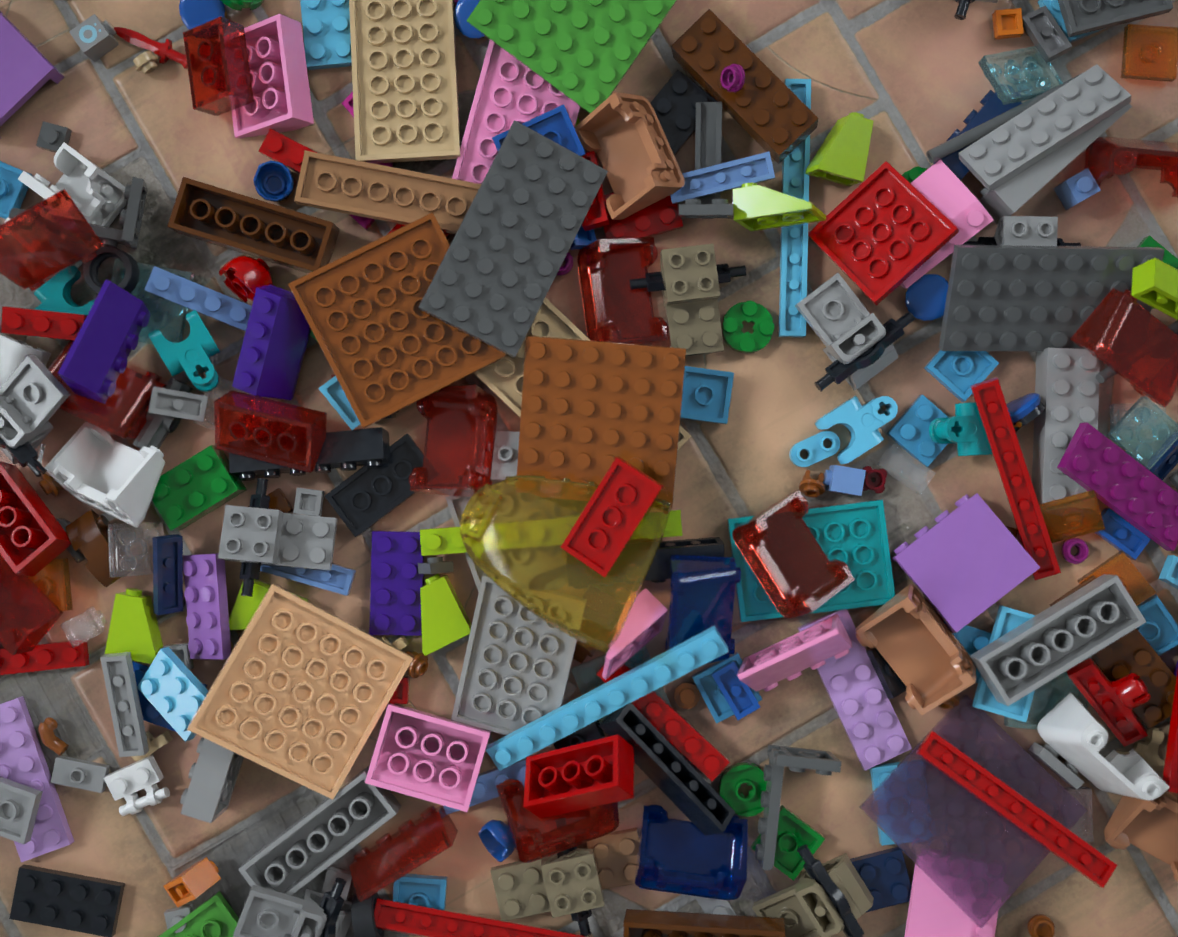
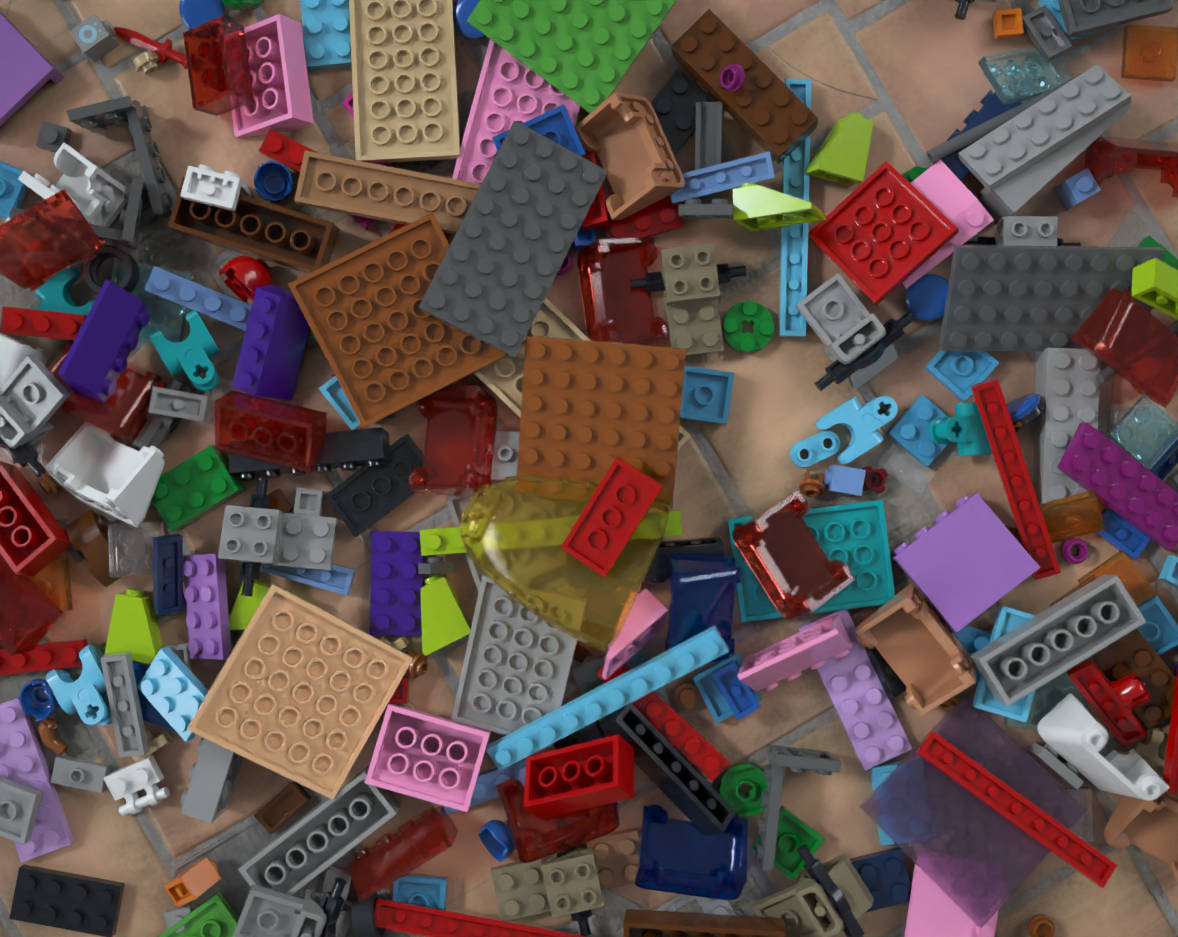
clear bracket [60,606,107,648] -> none
none -> blue hair [20,679,59,721]
none -> medium azure piece [46,644,113,725]
none -> dark grey bracket [66,96,173,217]
none -> white bracket [180,165,254,211]
none -> reddish brown tile [254,781,312,835]

